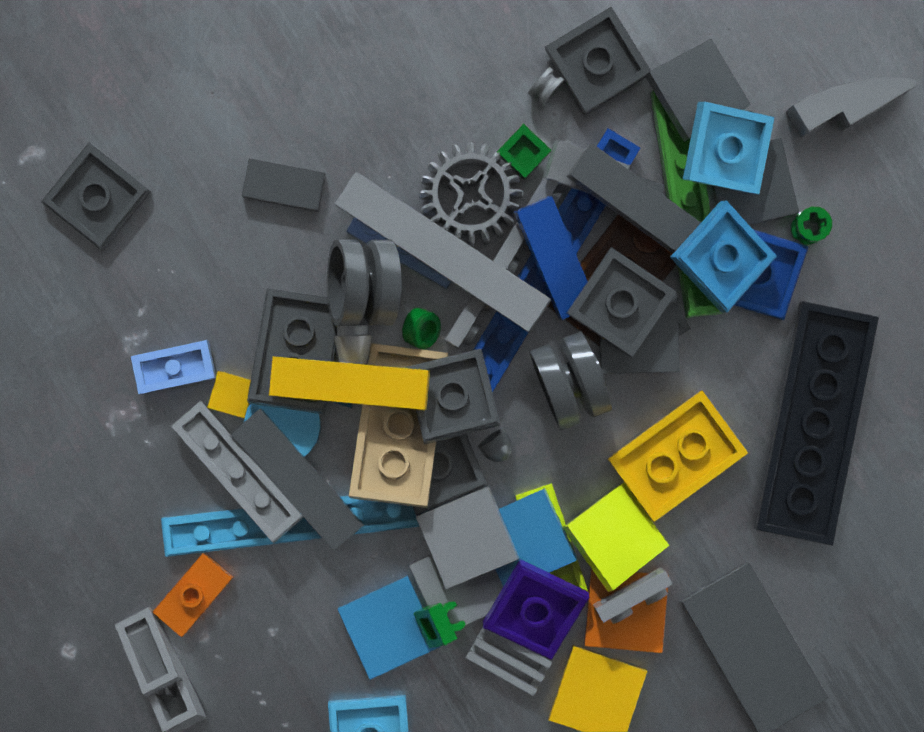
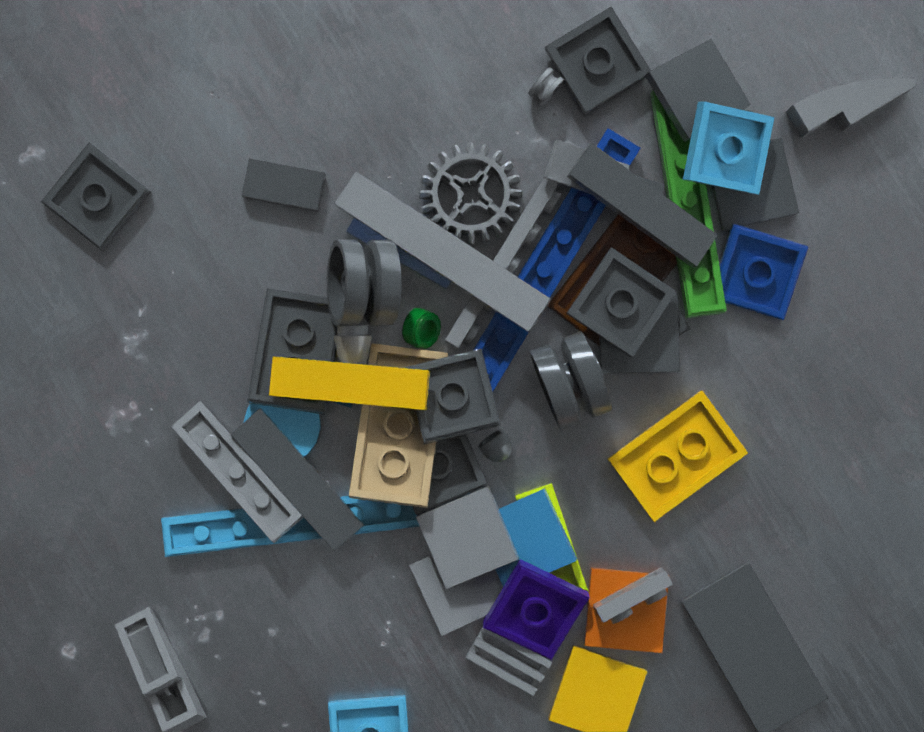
light blue plate [131,340,216,395] -> none
orange plate [152,552,234,638] -> none
yellow tile [207,371,251,418] -> none
dark azure tile [337,575,440,680] -> none
green tile [413,601,466,648] -> none
green tile [497,123,552,180] -> none
blue tile [514,196,587,320] -> none
neon yellow tile [563,482,669,592] -> none
dark azure tile [670,200,777,313] -> none
black plate [754,301,879,546] -> none
green bush [790,206,832,245] -> none

